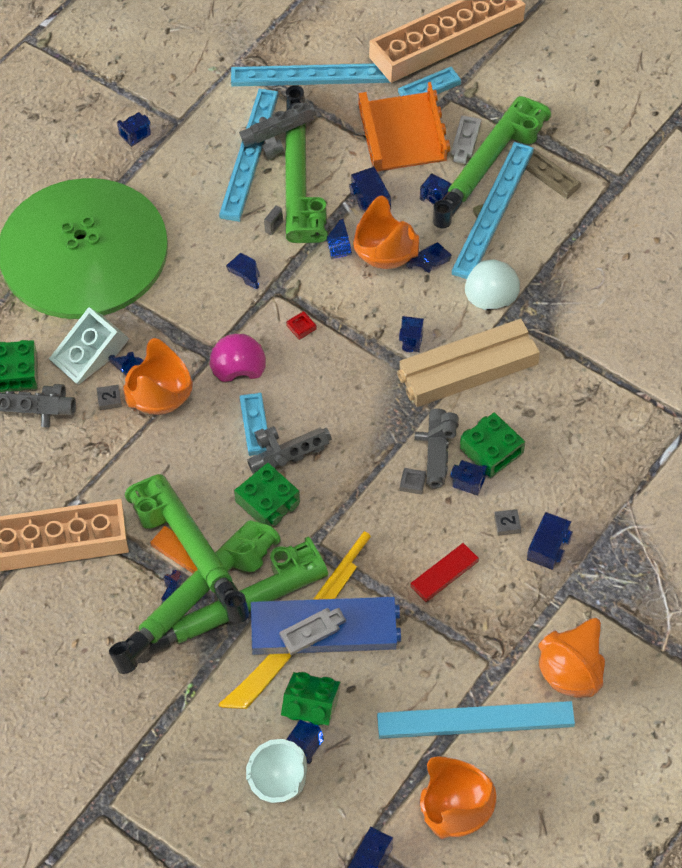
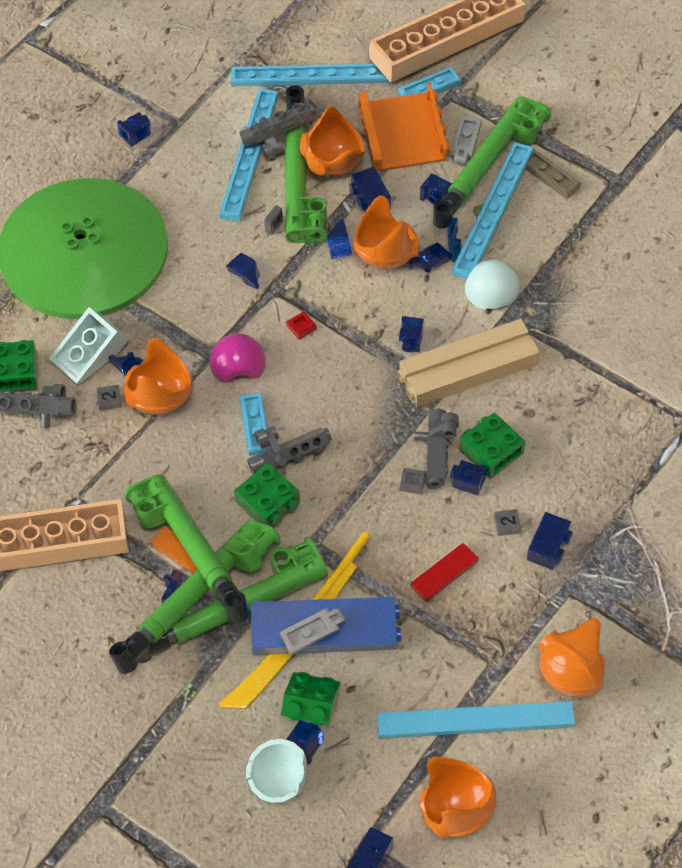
none -> orange piece [300,106,365,175]
none -> clear blue slope [447,217,462,262]

